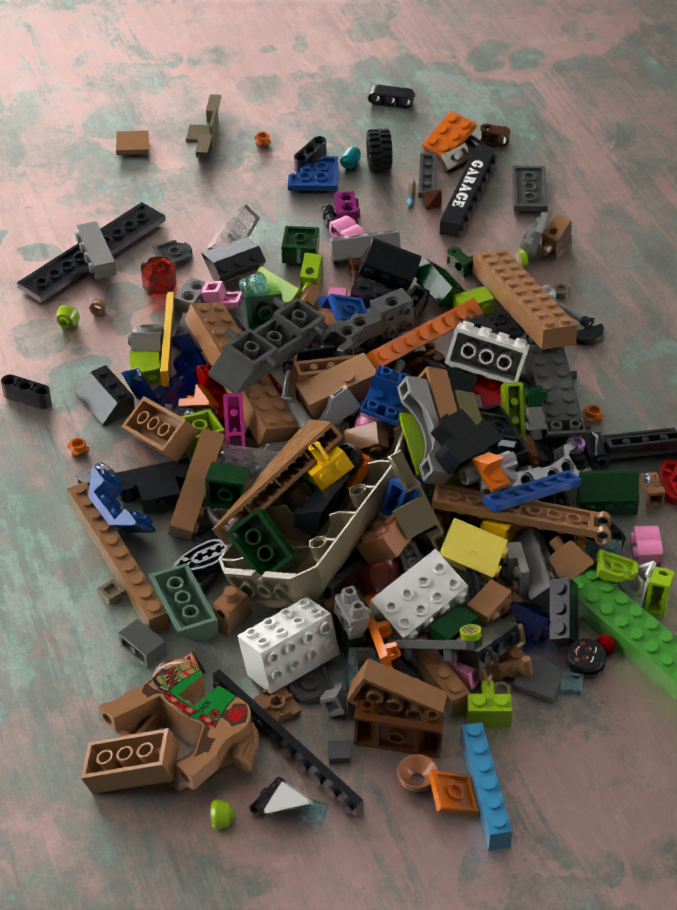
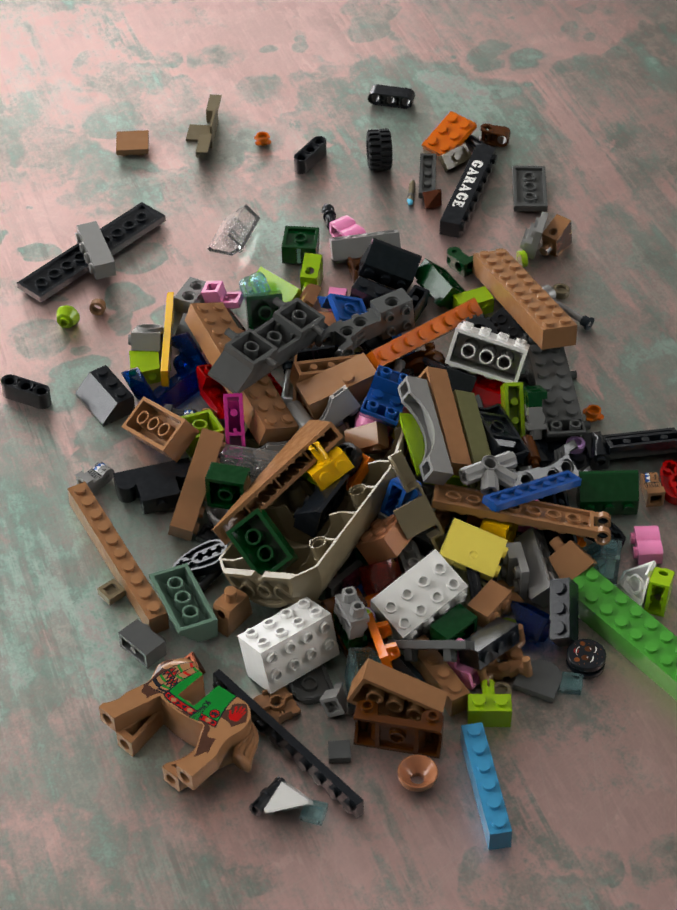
orange plate [68,438,89,456] -> none
medium nougat brick [81,728,179,794] -> none
blue slope [88,467,156,533] -> none
clear red brick [140,256,177,296] -> none
dark grey tile [152,240,192,270] -> none
orange slope [178,384,220,410] -> none
black slope [201,236,266,282] -> none
lime cone [211,799,235,830] -> none
blue plate [288,156,338,192] -> none
magenta brick [334,191,360,224] -> none
teal brick [340,147,361,170] -> none
orange tile [429,770,480,818] -> none
black brick [430,409,504,475] -> none
lime tile [460,624,482,642] -> none
orange slope [471,452,510,493] -> none
black tile [576,323,604,345] -> none
red plate [596,634,616,655] -> none
lime plate [597,549,638,583] -> none

